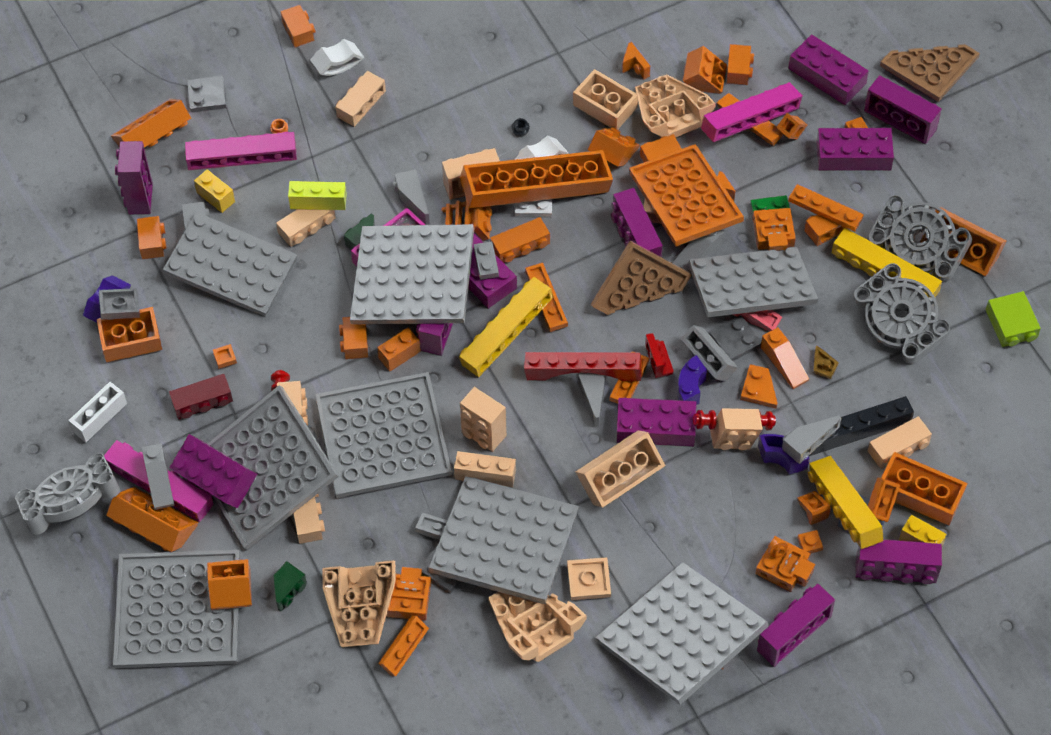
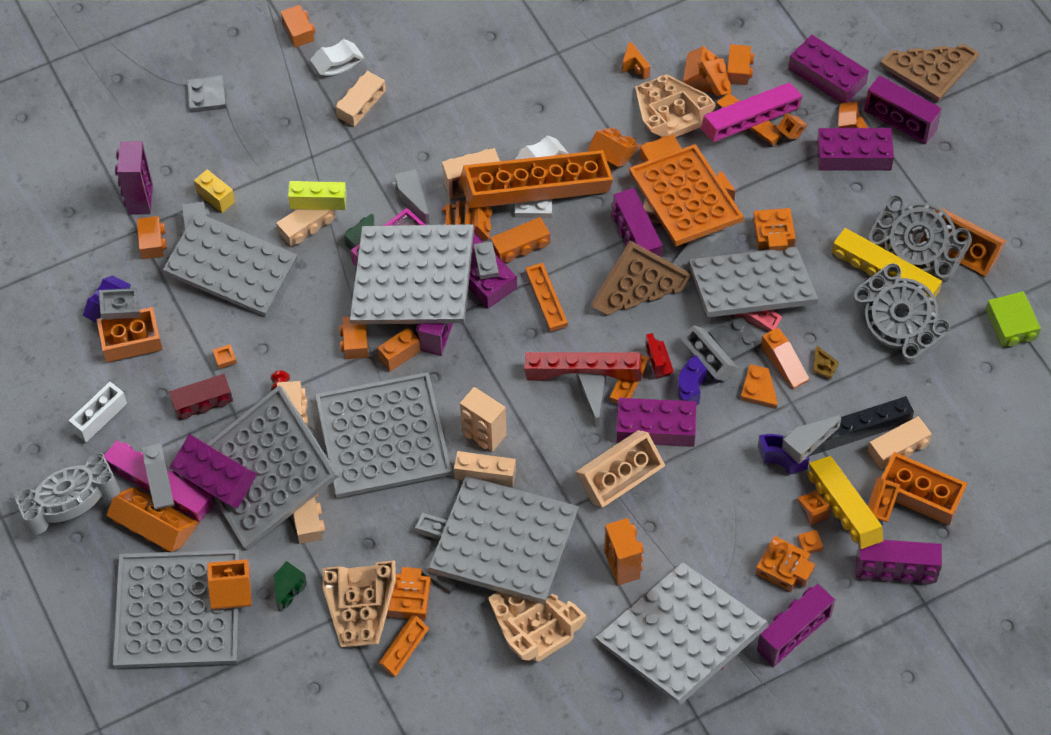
orange slope [111,99,191,148] -> none
dark pink brick [185,132,297,170] -> none
orange plate [270,119,288,134] -> none
yellow brick [459,277,553,377] -> none
black plate [512,118,530,136] -> none
light nougat plate [567,557,611,600] -> none
light nougat brick [573,69,638,129] -> none
light nougat brick [693,408,776,450] -> none
green plate [750,195,790,214] -> none
orange plate [788,184,864,232] -> none
orange brick [804,215,845,246] -> none
yellow brick [899,515,947,546] -> none
none -> orange brick [604,518,644,586]
none -> orange wing [697,58,732,96]
none -> orange slope [838,101,859,128]

